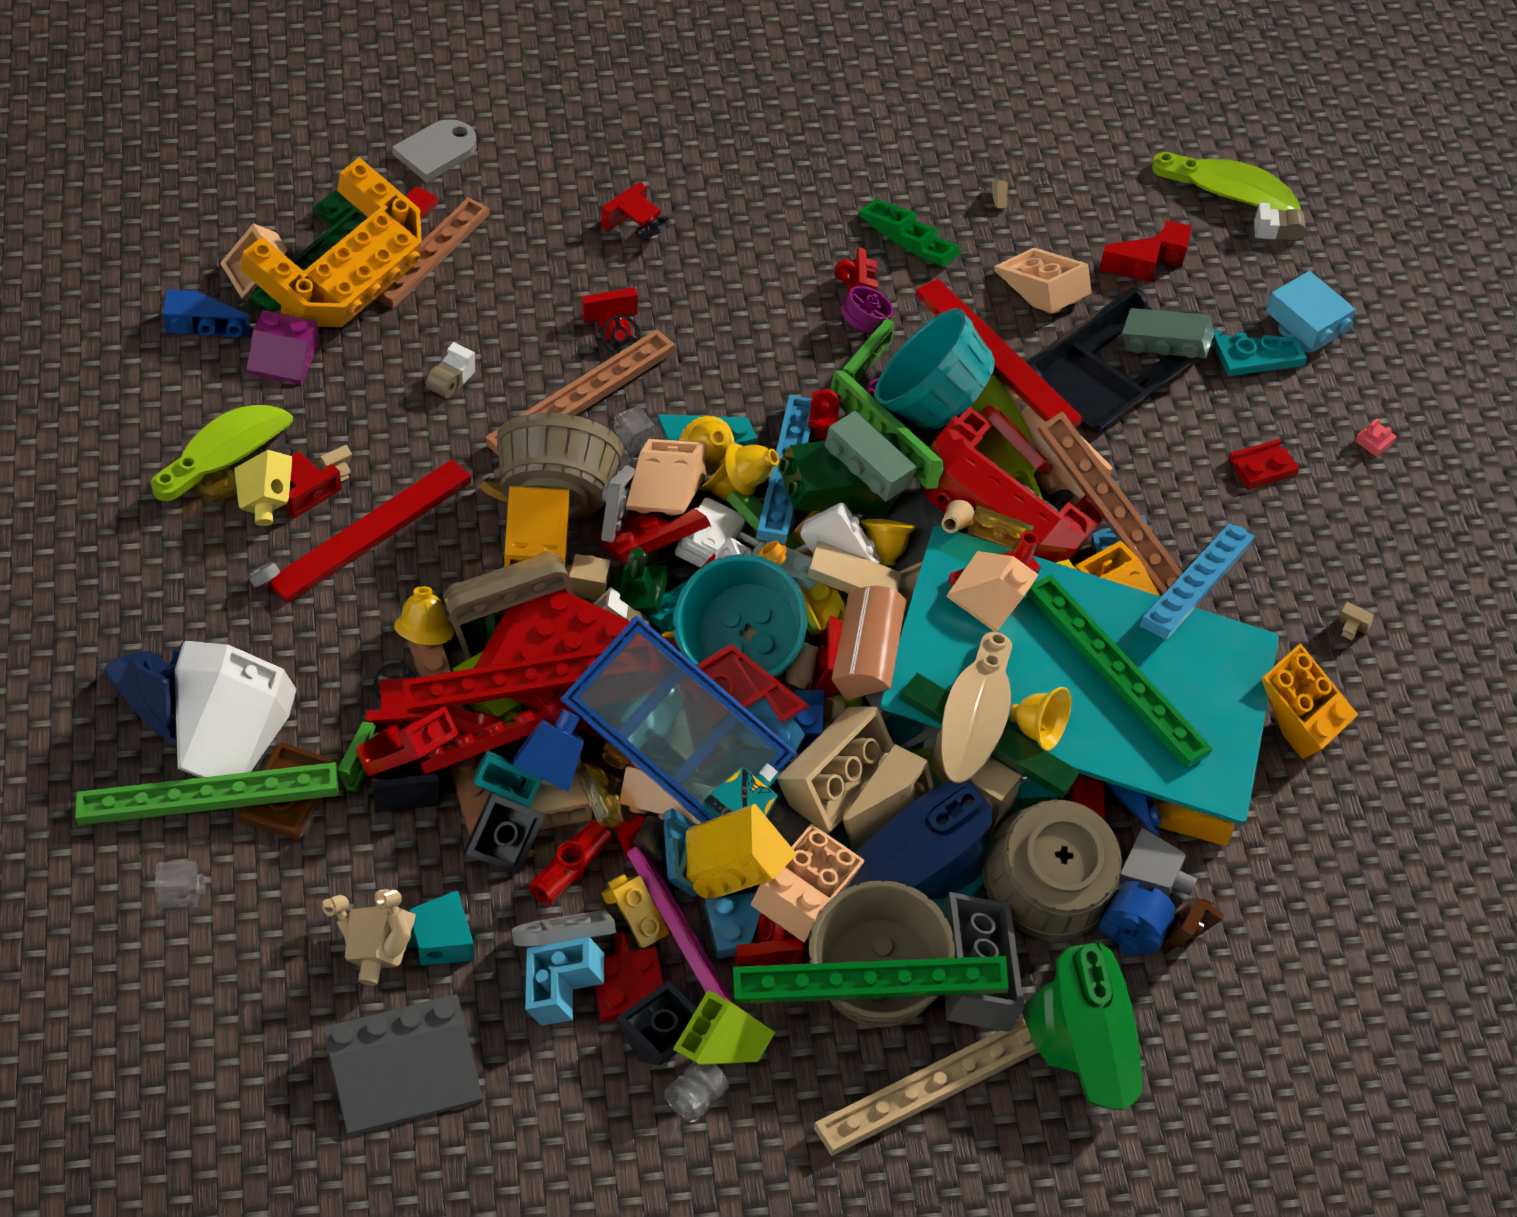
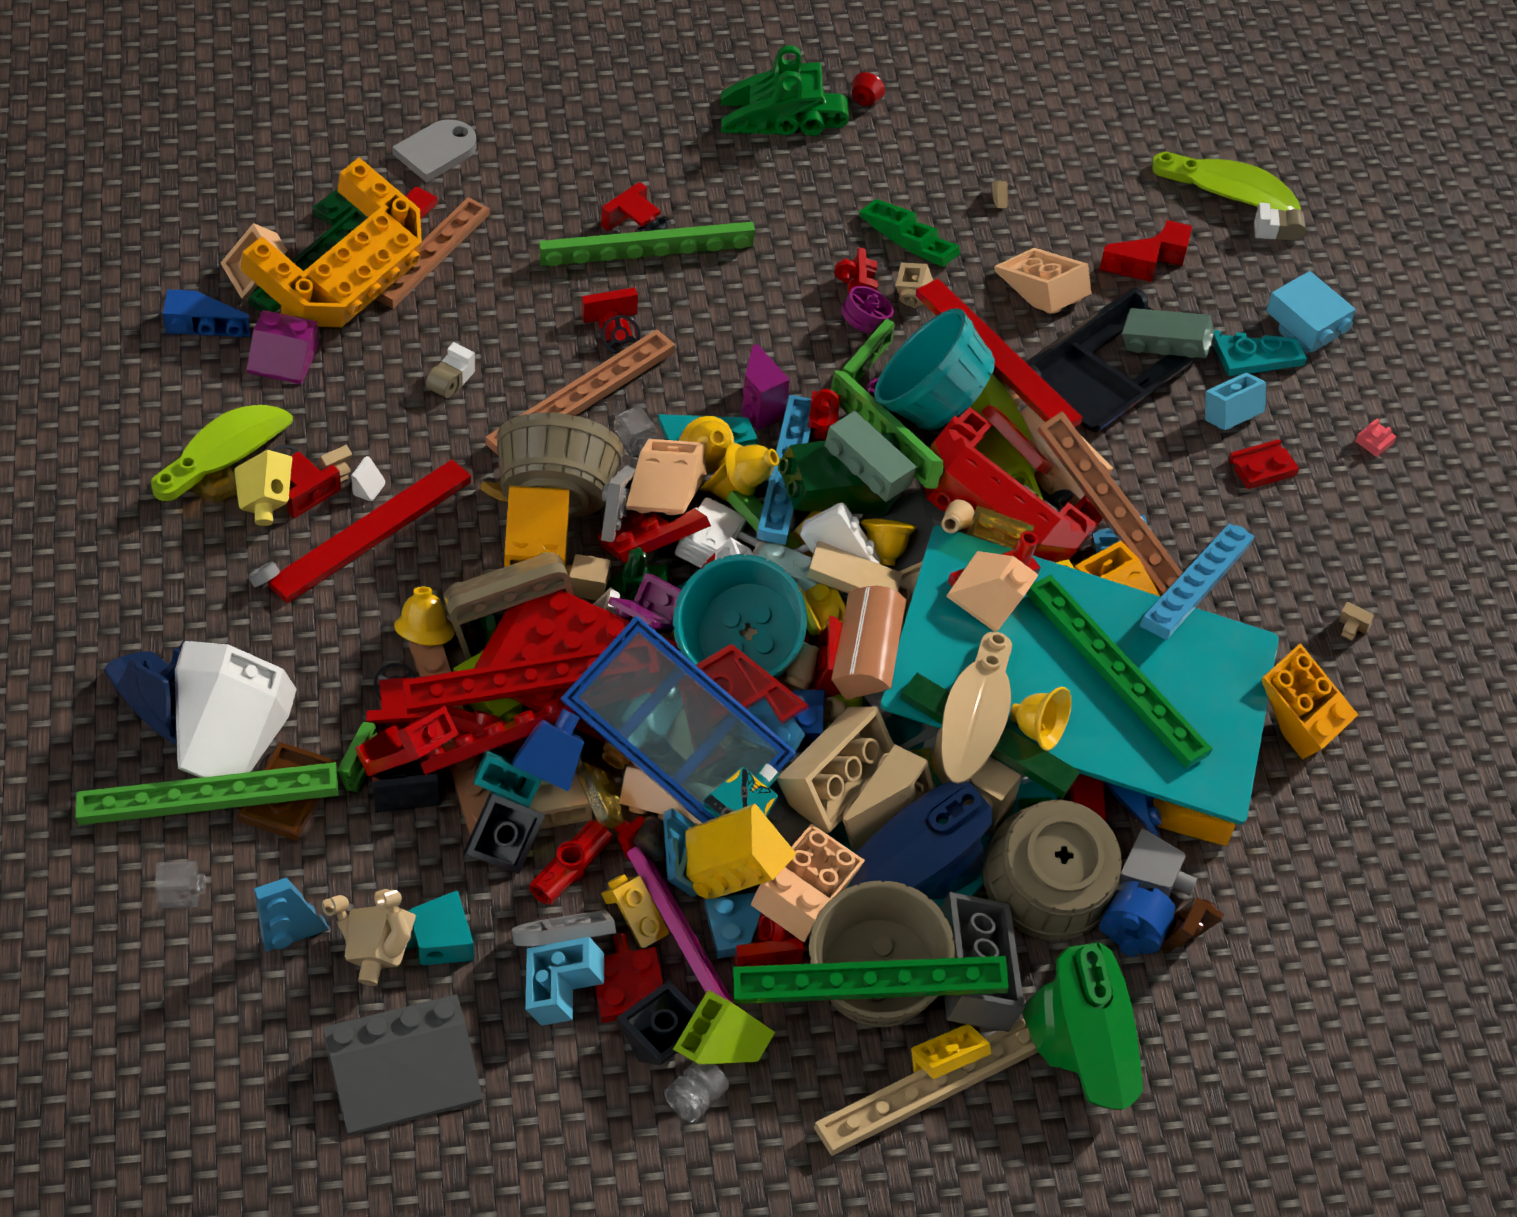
light orange plate [758,541,786,565] -> none
none -> dark azure wing [254,877,329,952]
none -> white slope [351,456,385,501]
none -> bright green plate [539,222,755,266]
none -> magenta bracket [608,573,681,634]
none -> green piece [721,45,849,136]
none -> magenta slope [741,344,790,431]
none -> red cone [852,72,885,106]
none -> tan brick [896,263,933,308]
none -> yellow bracket [911,1024,991,1079]
none -> medium azure brick [1205,372,1266,430]

